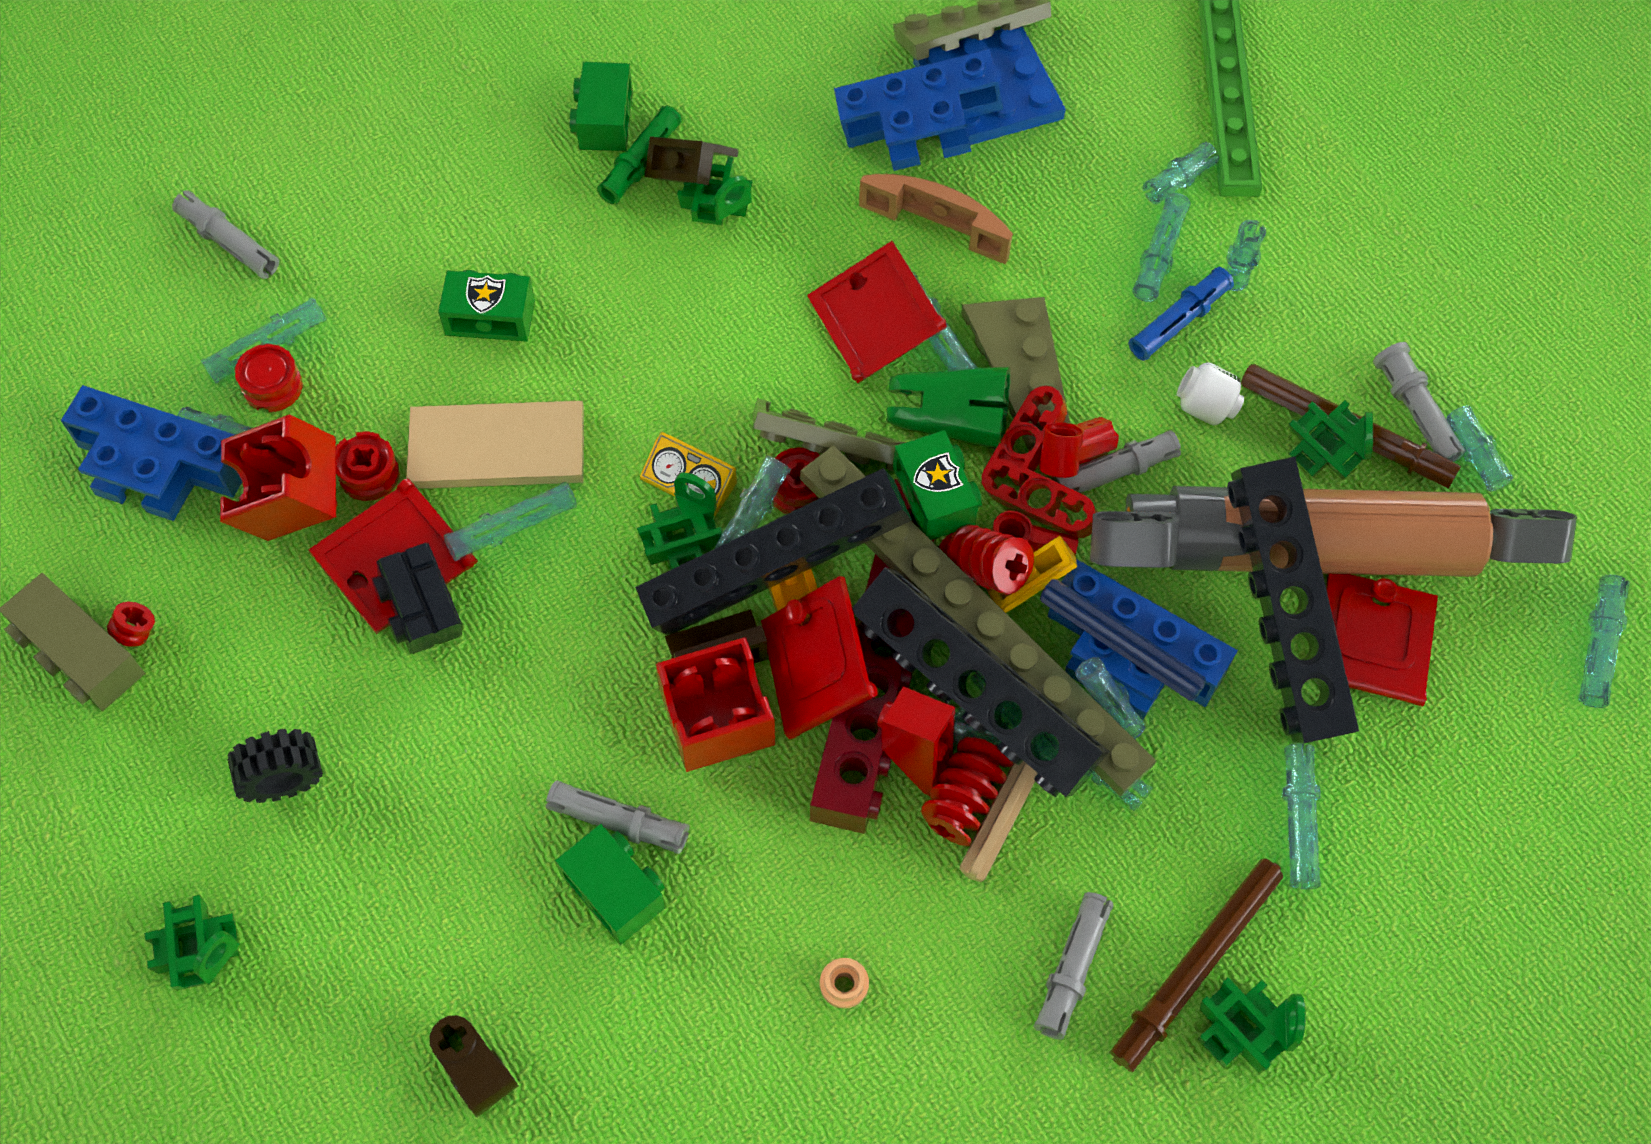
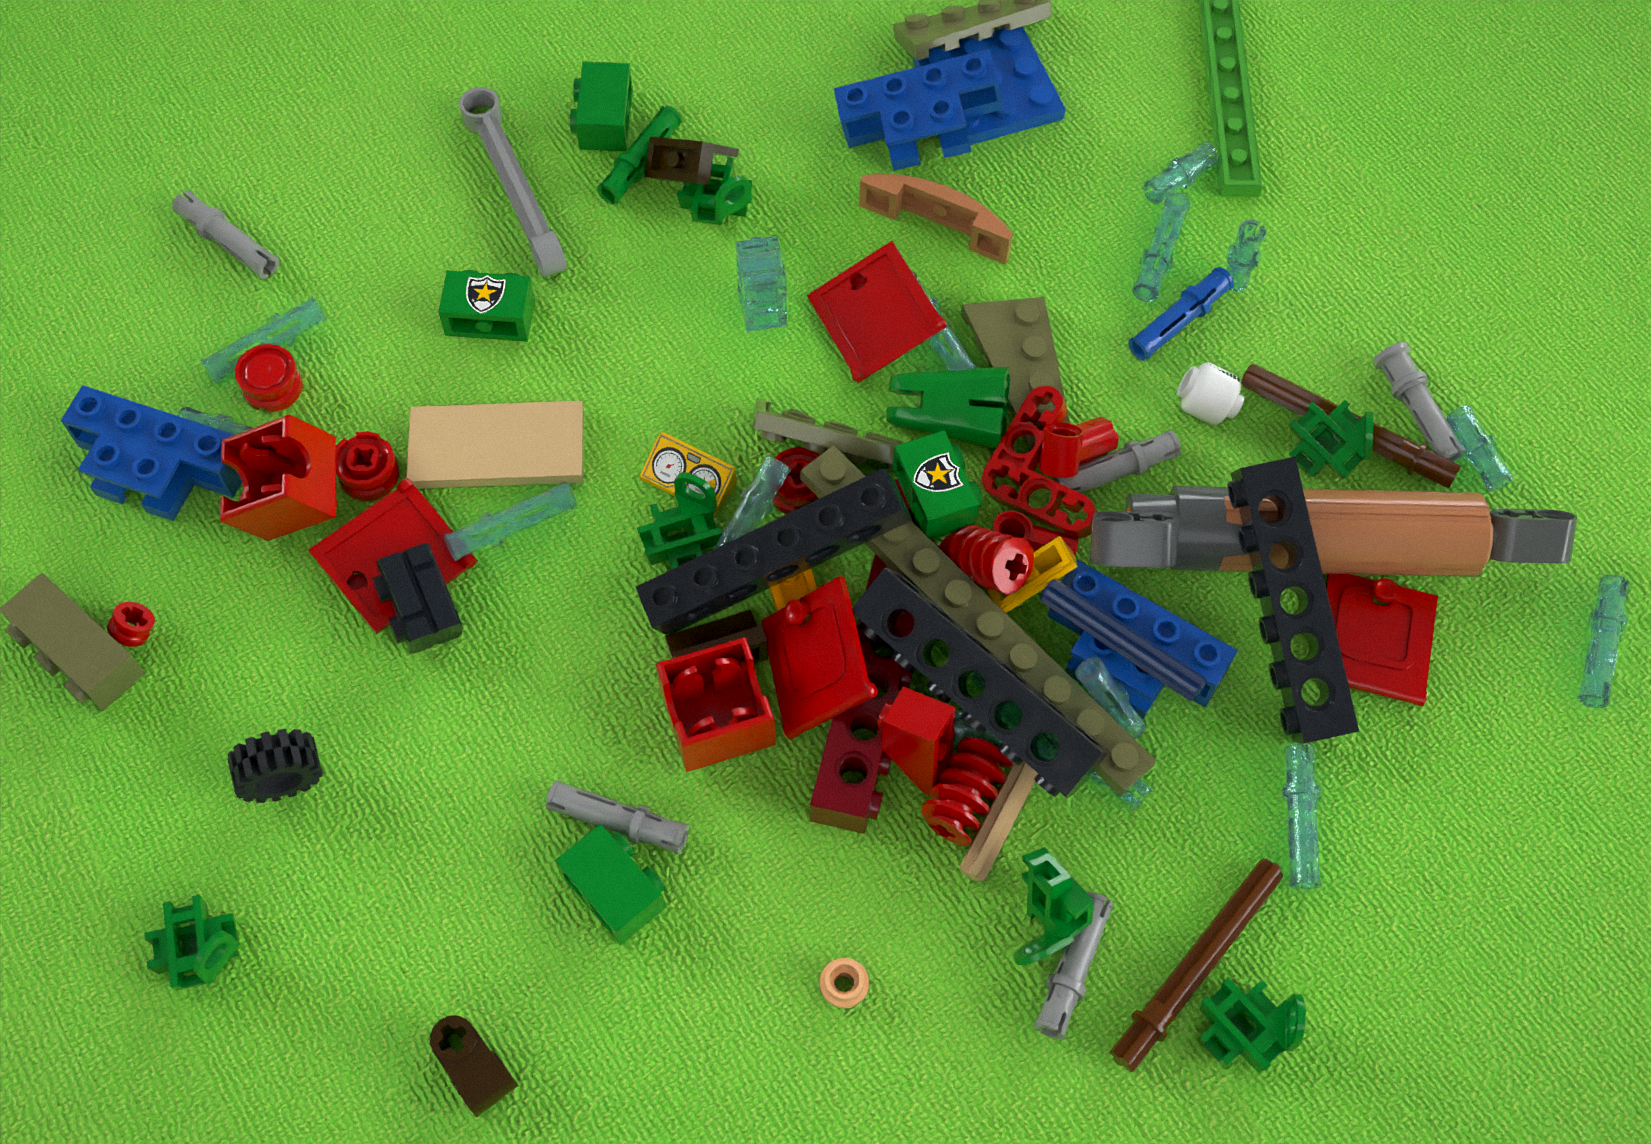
none -> light grey piece [459,87,567,278]
none -> clear light blue brick [735,236,787,332]
none -> green piece [1013,847,1094,965]

